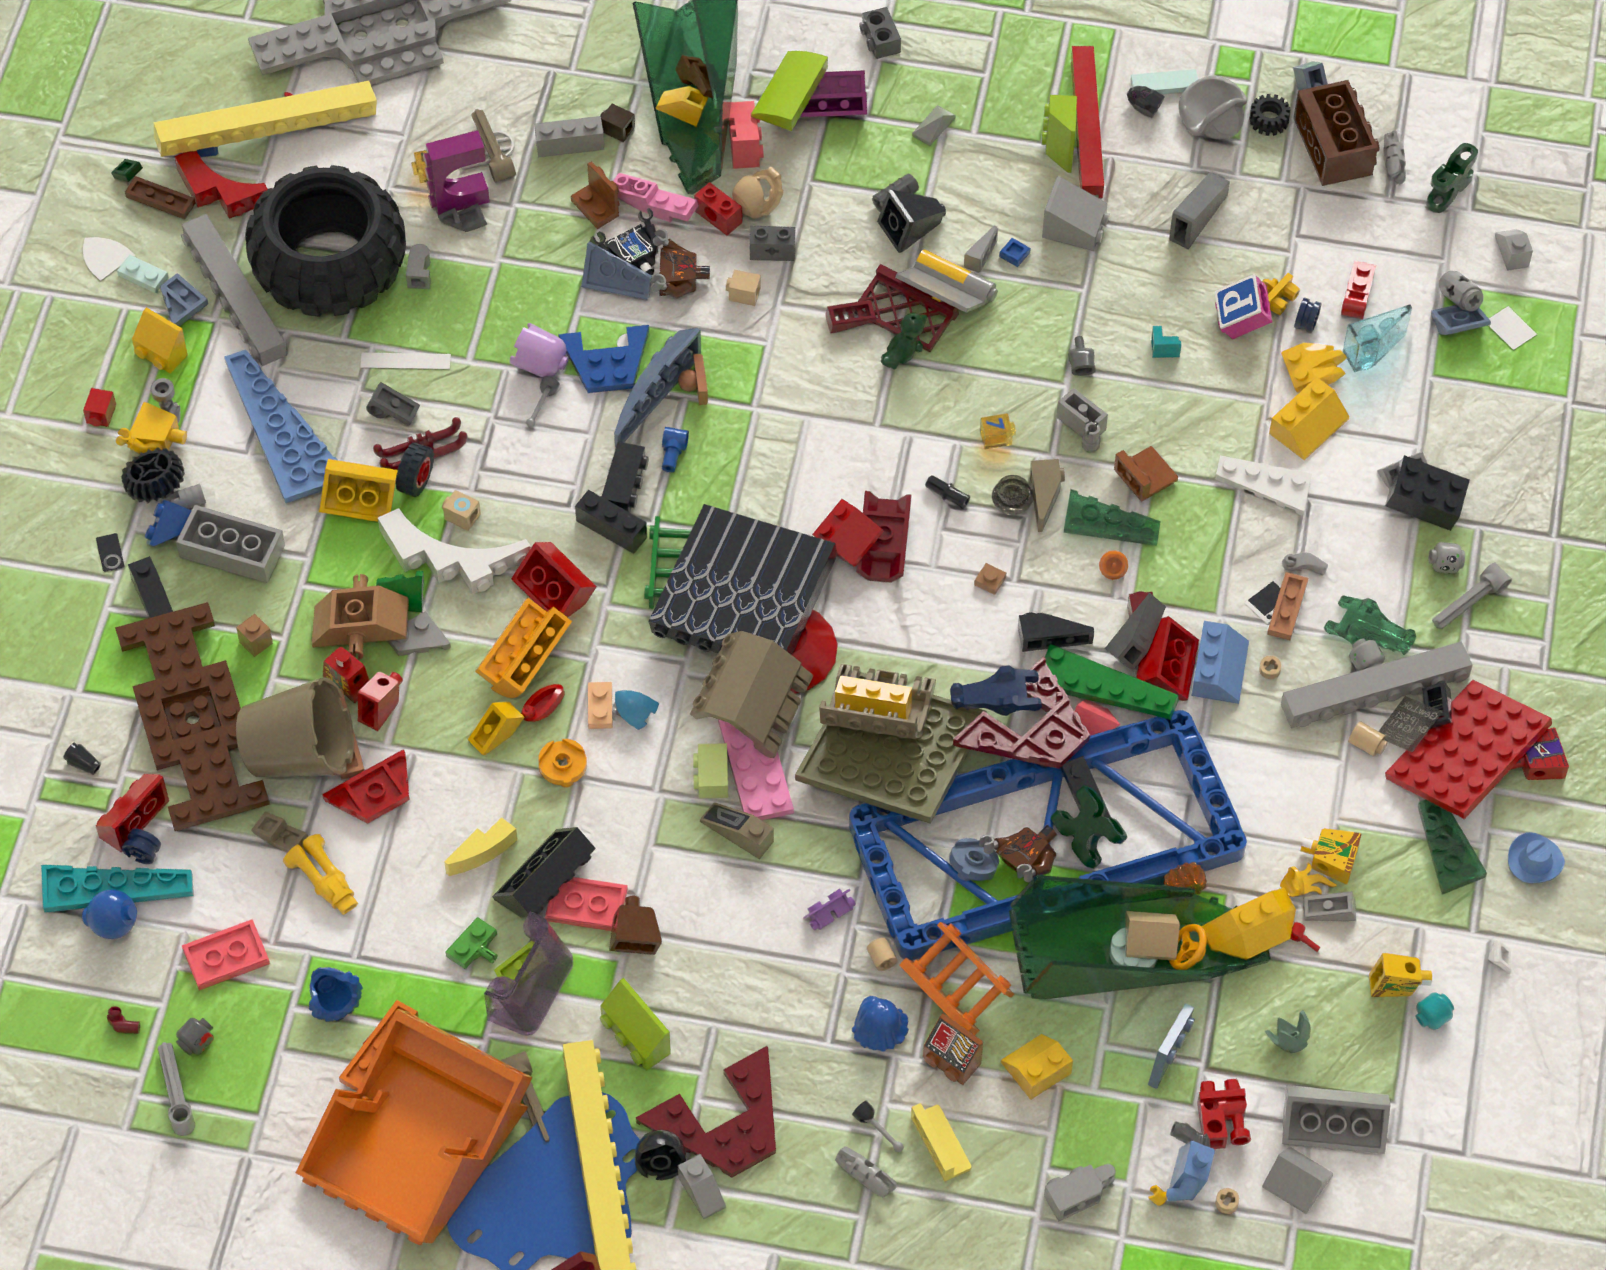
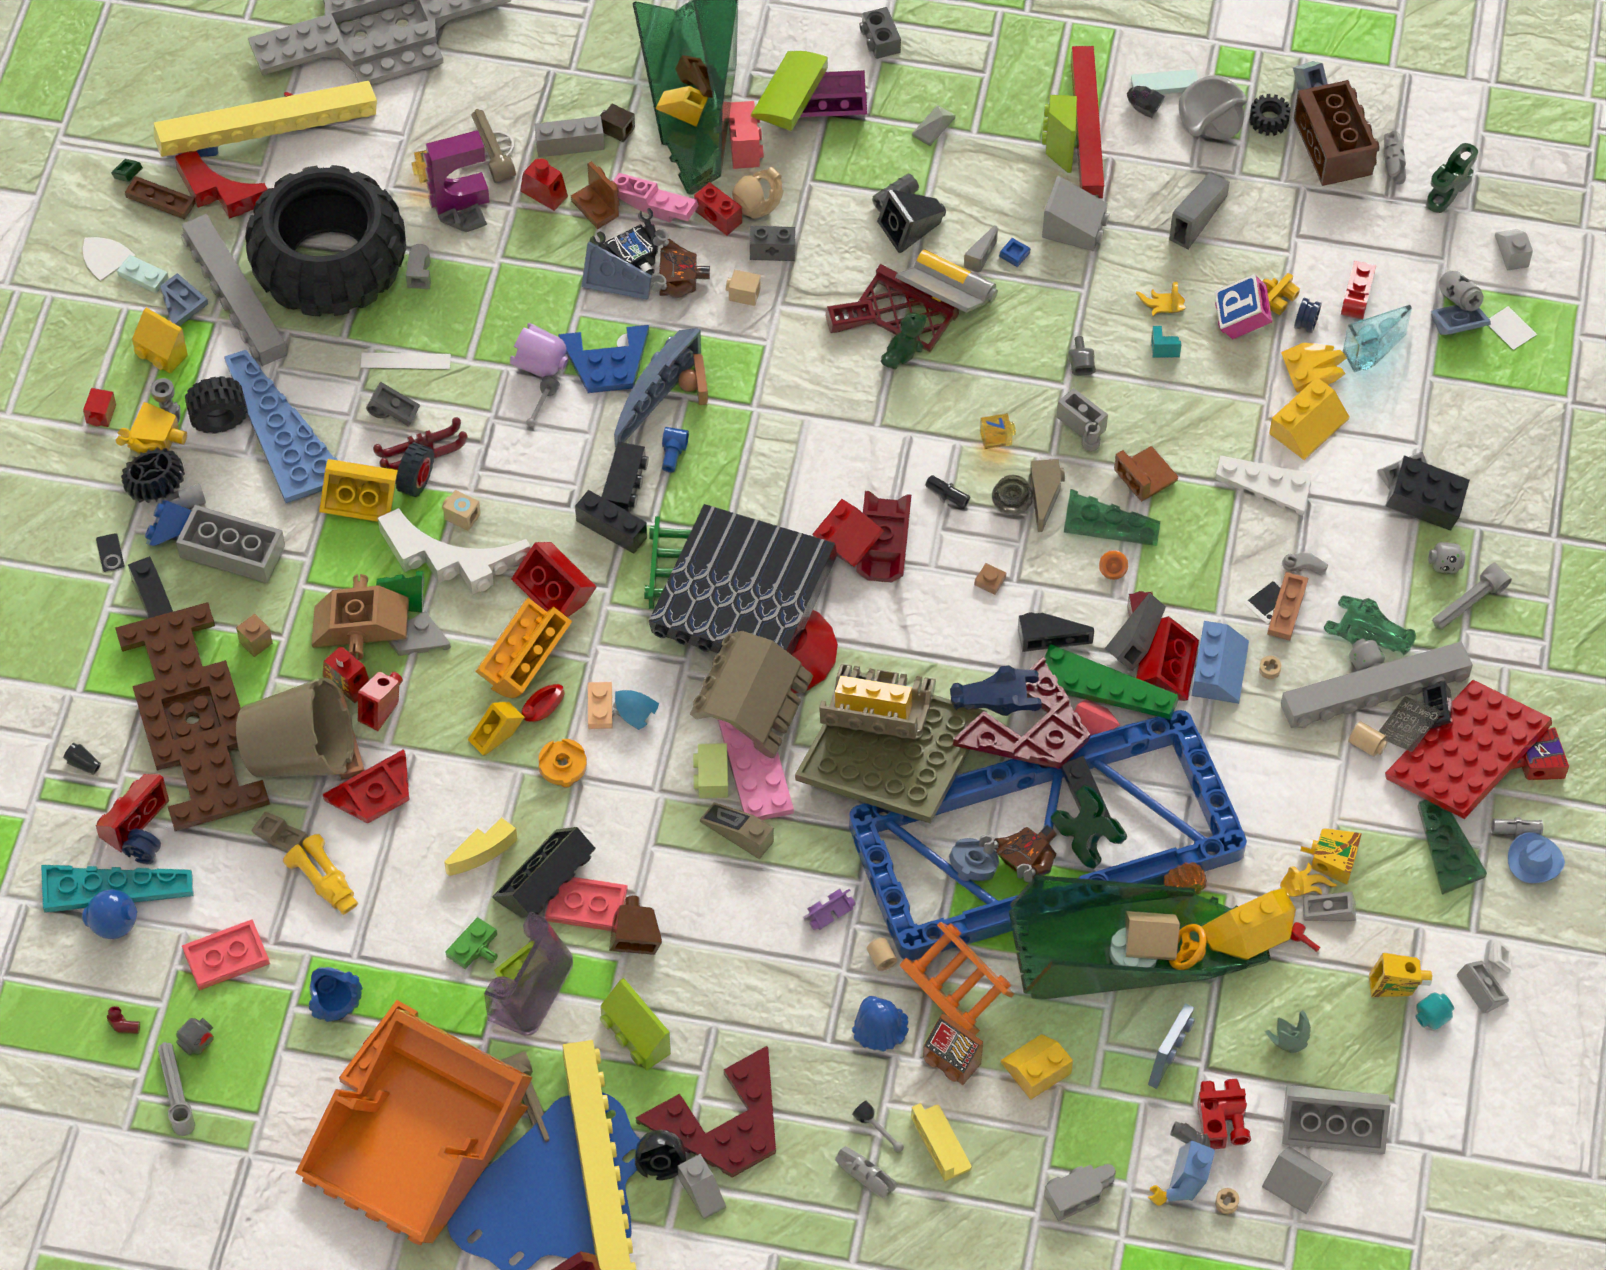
none -> black tyre [185,376,248,434]
none -> red torso [520,158,568,211]
none -> yellow piece [1136,282,1185,317]
none -> light grey slope [1457,961,1510,1013]
none -> light grey pin [1491,817,1543,837]

